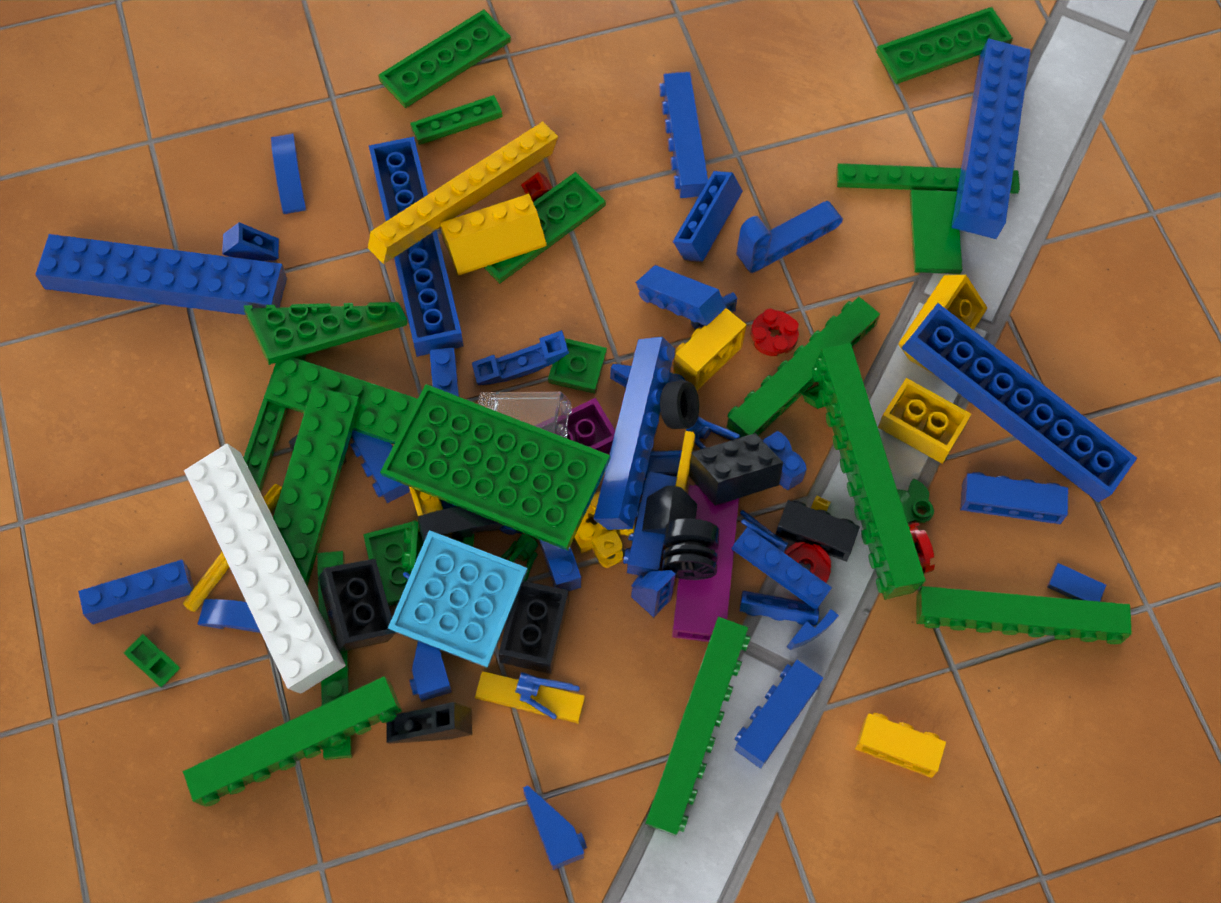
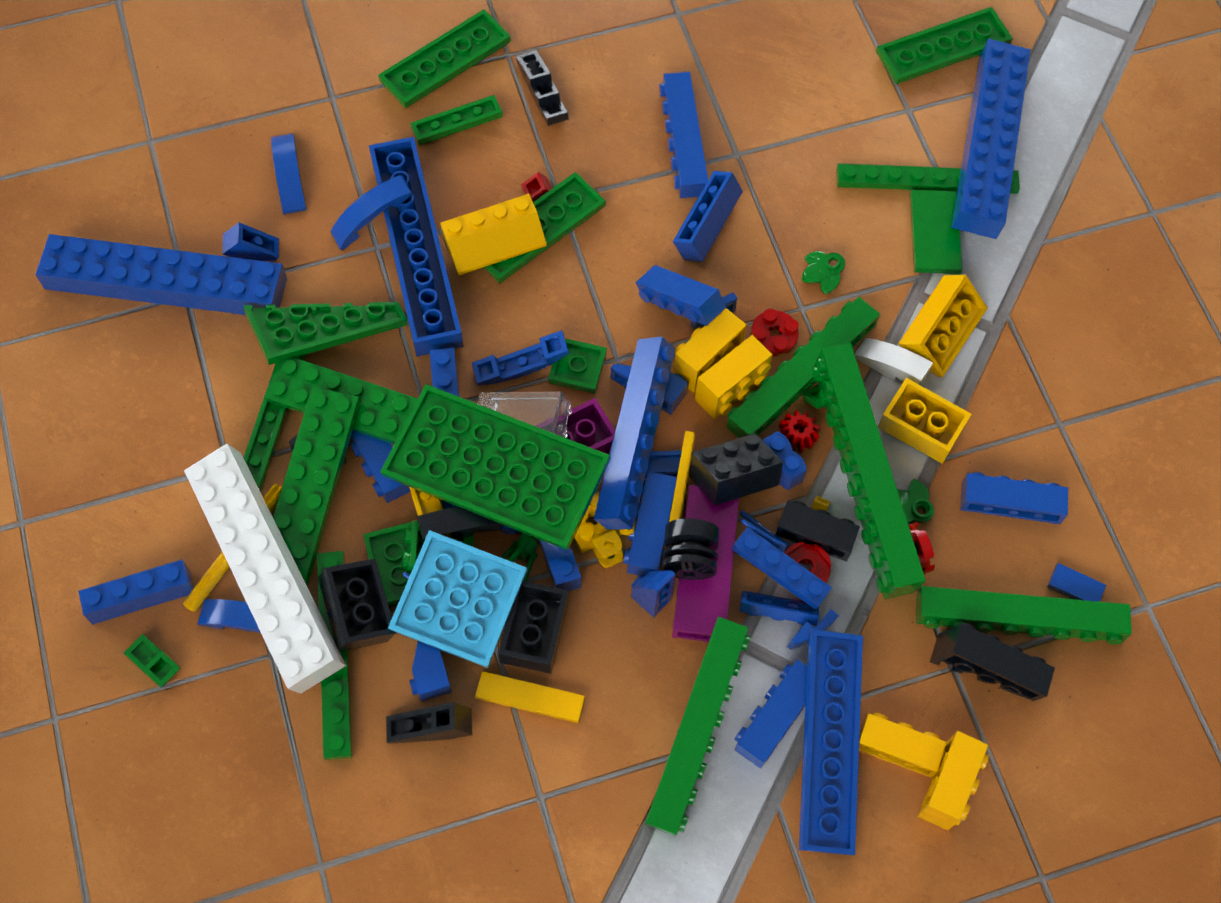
green brick [183,676,402,807] -> none
yellow brick [368,121,558,264] -> none
blue plant [515,672,580,719] -> none
blue slope [523,786,587,870] -> none
black slope [642,486,698,534] -> none
black tyre [660,381,700,429] -> none
blue plant [686,416,740,449] -> none
blue beam [736,201,843,273] -> none
blue brick [901,303,1137,503] -> none
none -> blue slope [331,175,413,250]
none -> black slope [516,50,569,126]
none -> yellow brick [695,335,773,419]
none -> red gear [779,410,820,453]
none -> blue plate [799,629,863,855]
none -> green plate [802,251,845,294]
none -> white slope [855,338,933,385]
none -> yellow brick [917,731,989,831]
none -> black wedge [930,623,1055,701]

